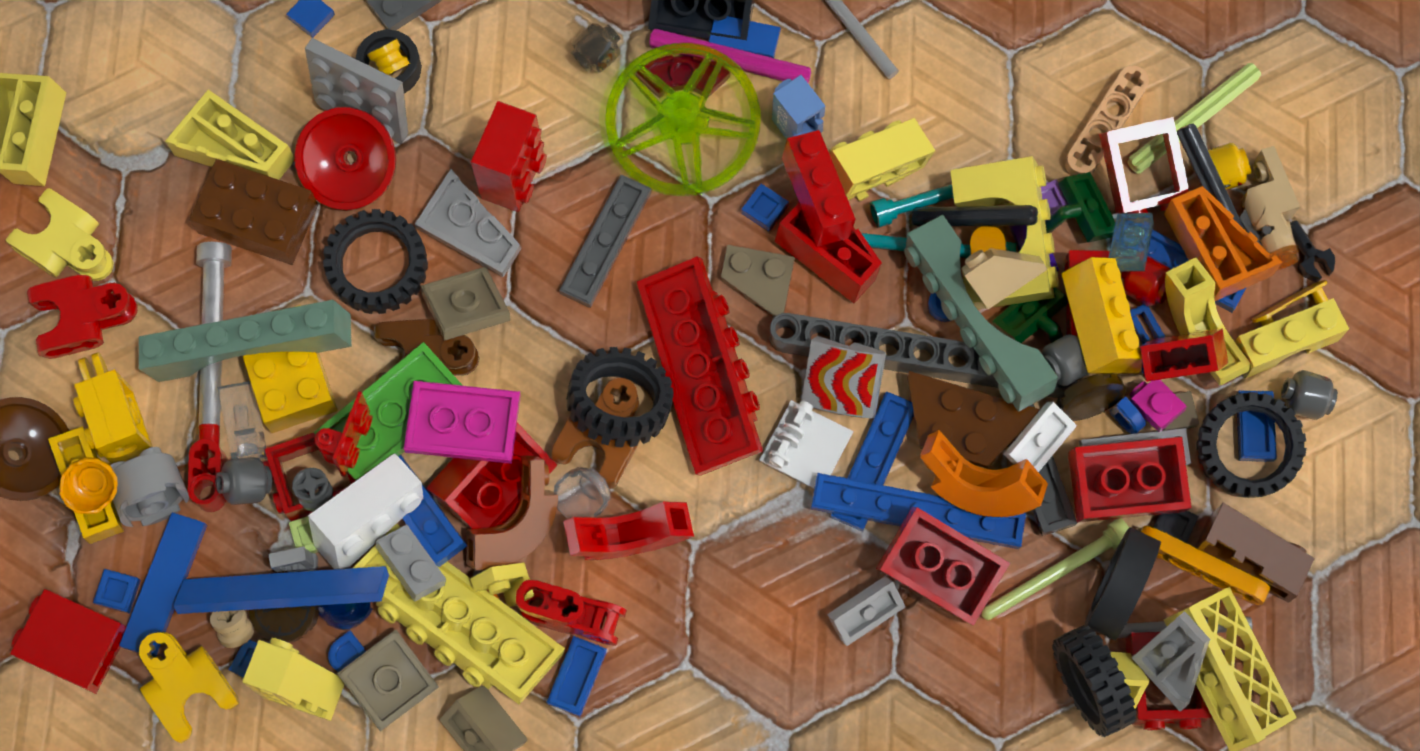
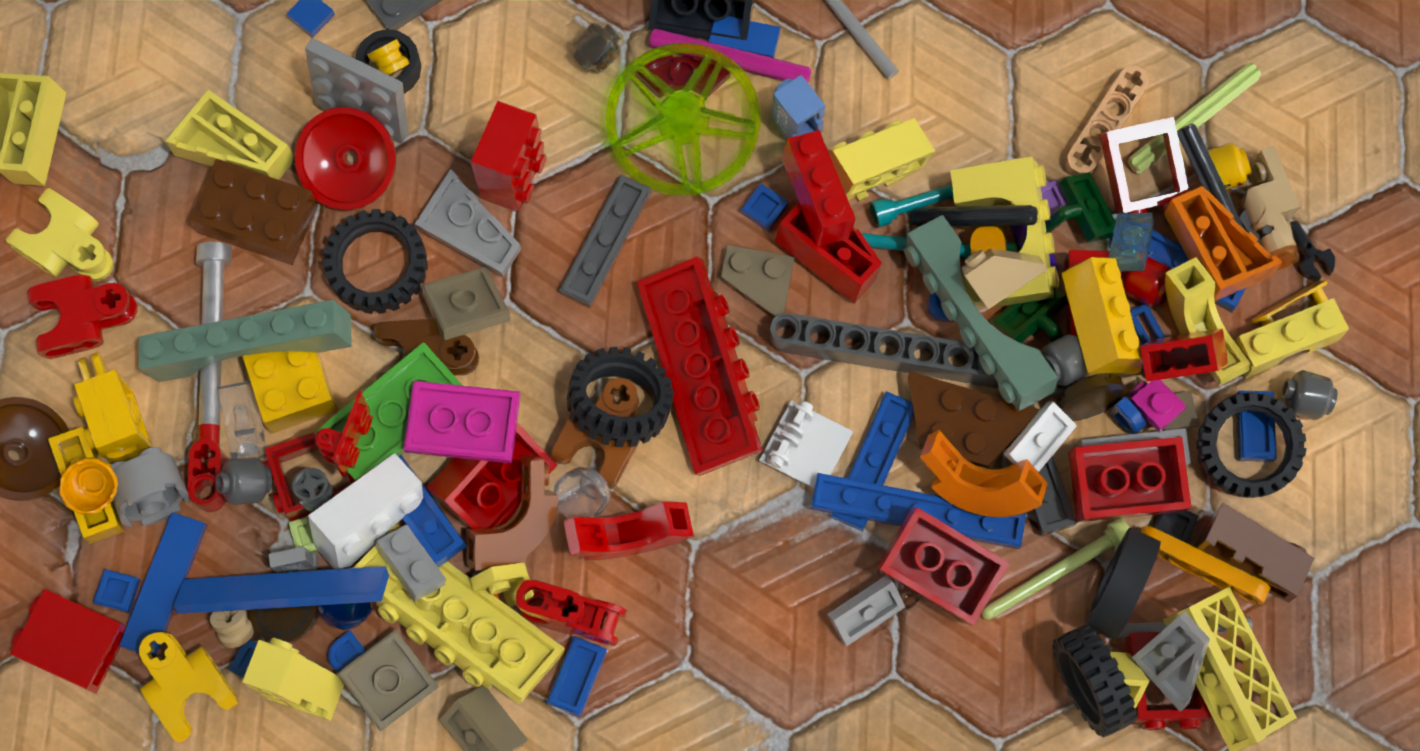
slope [802,336,887,418] -> none

